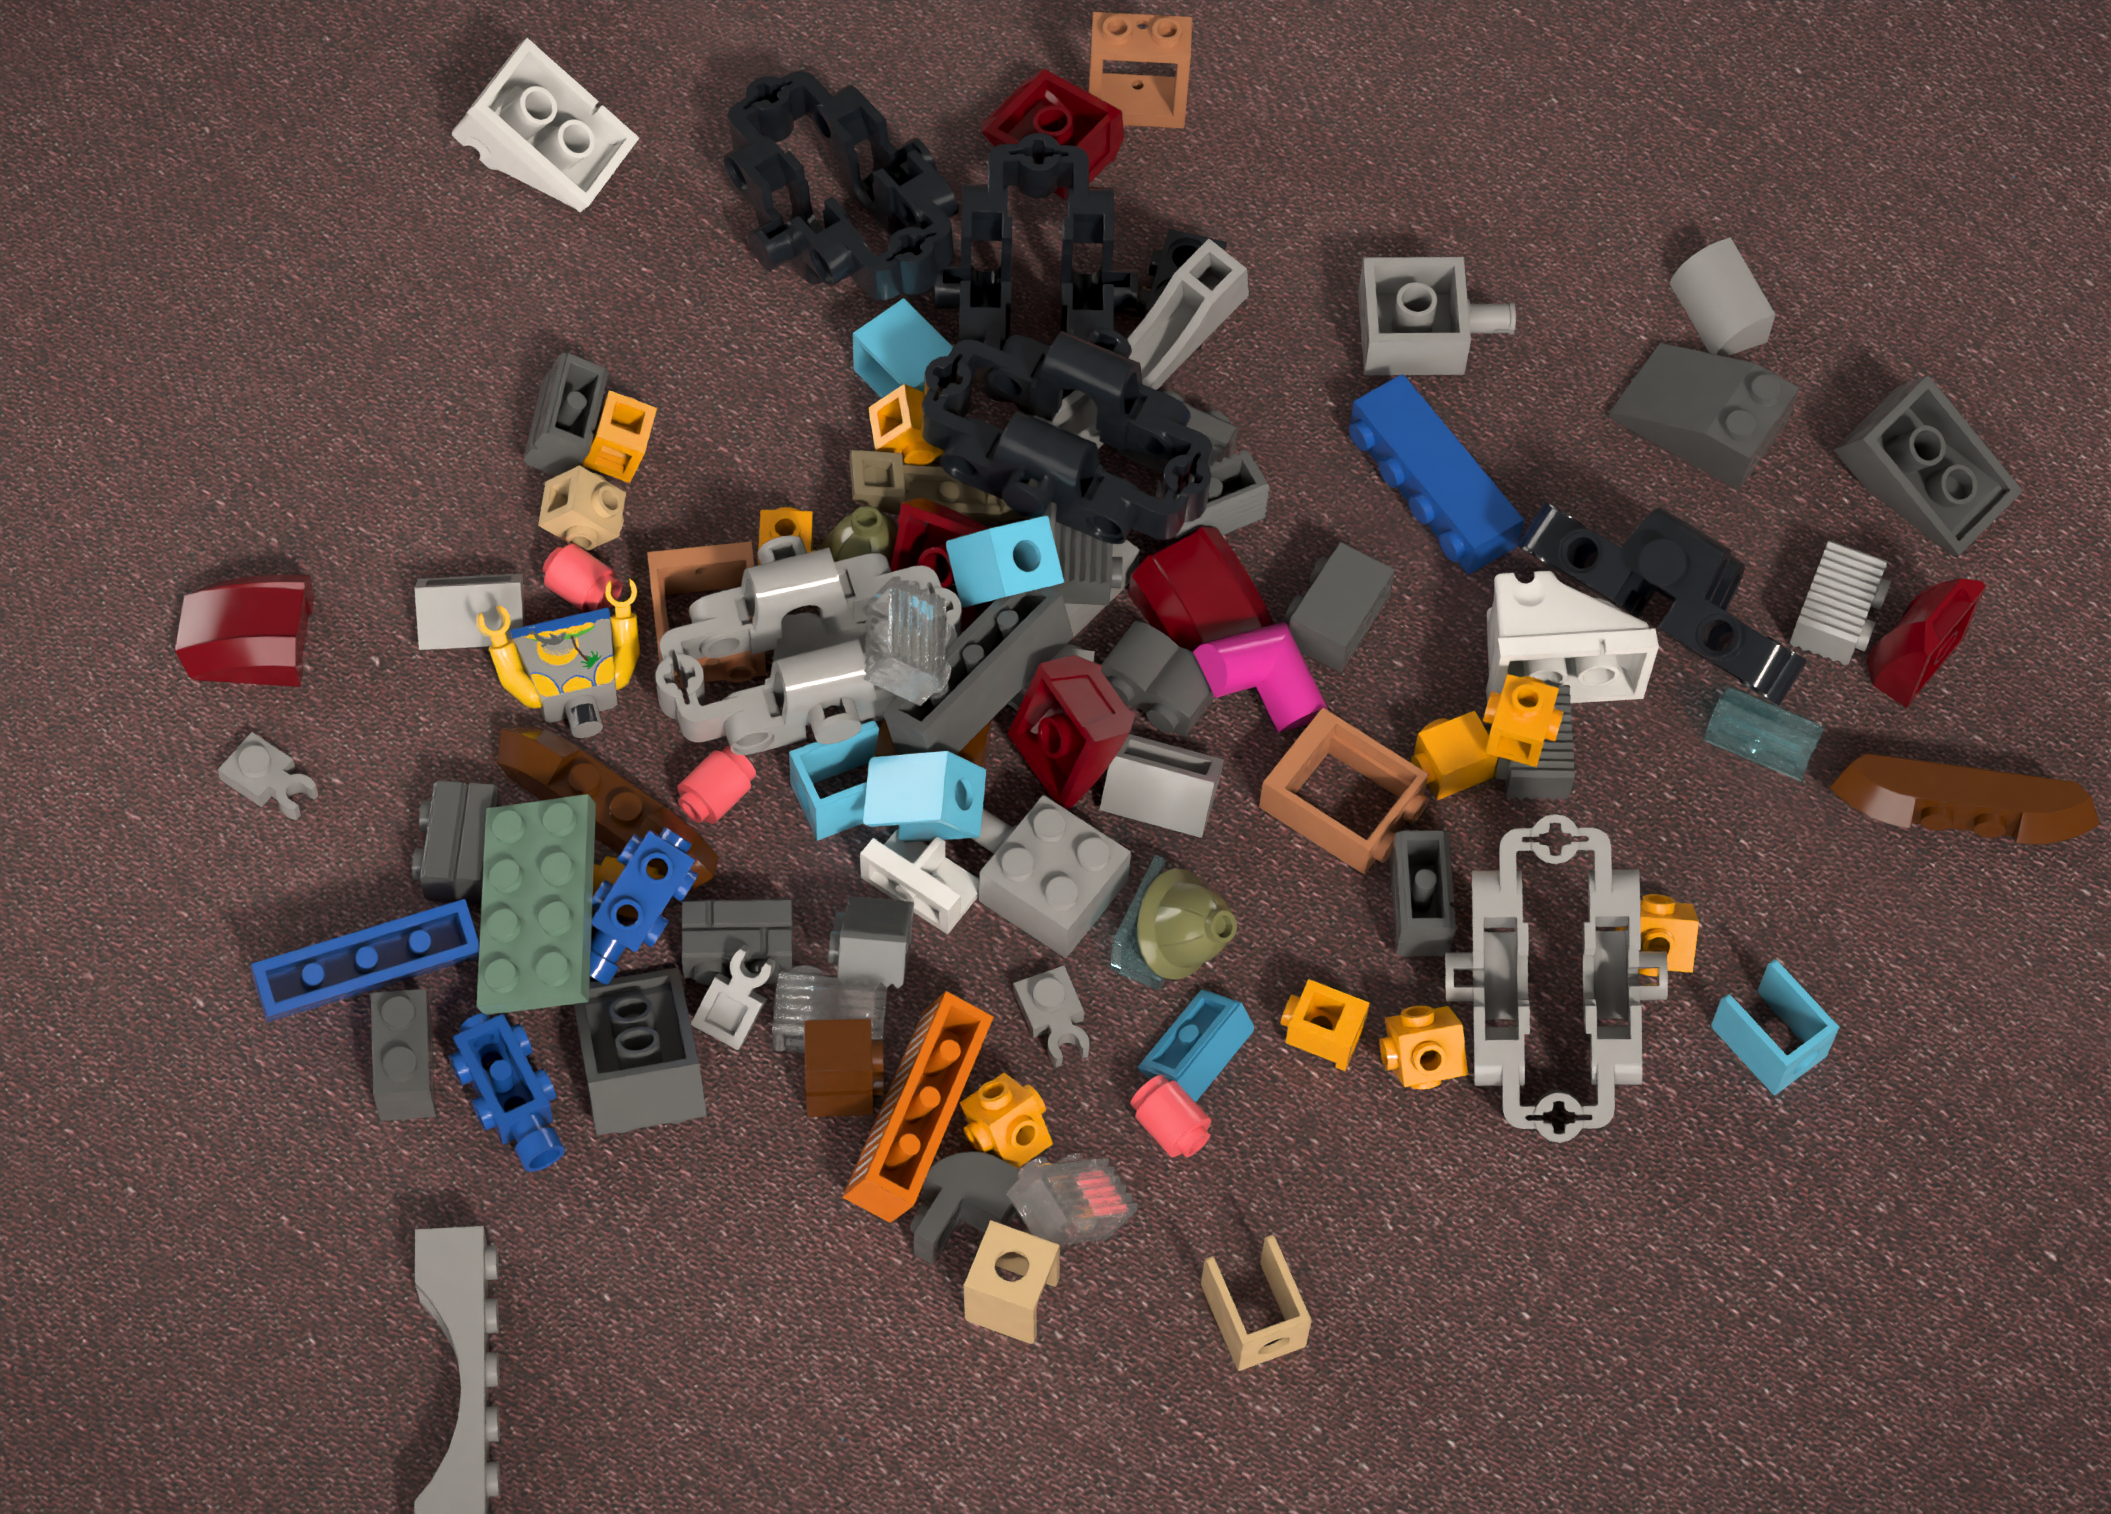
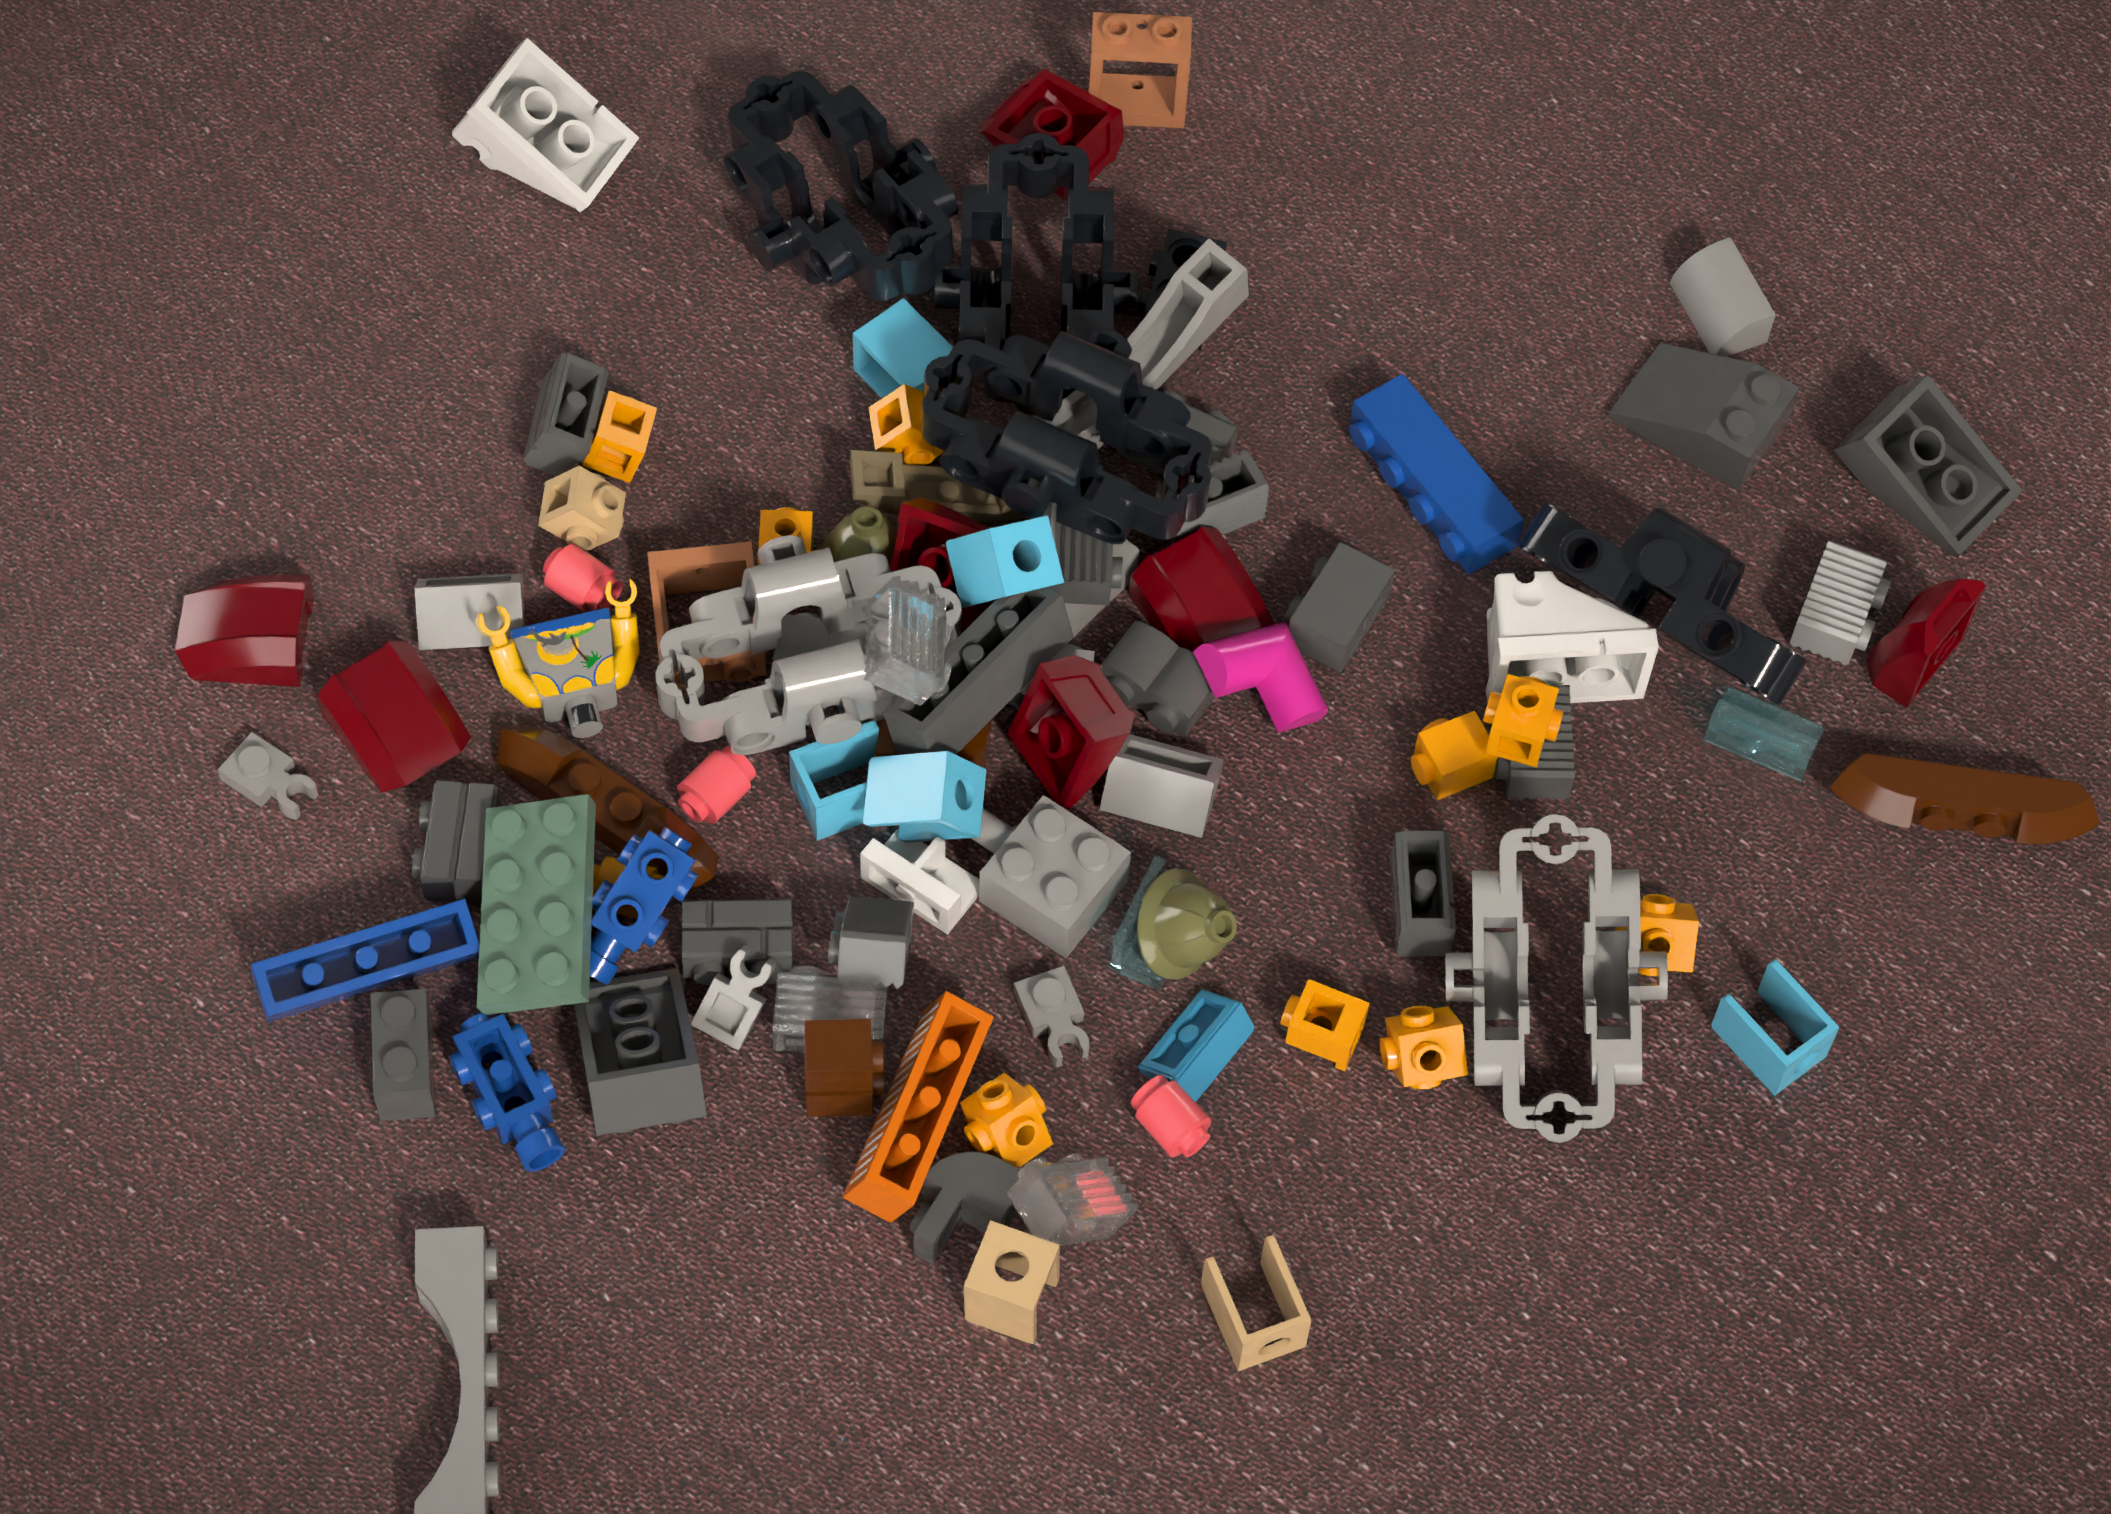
nougat window [1259,707,1429,875] -> none
light grey brick [1358,257,1516,375] -> none
none -> dark red slope [317,641,471,792]

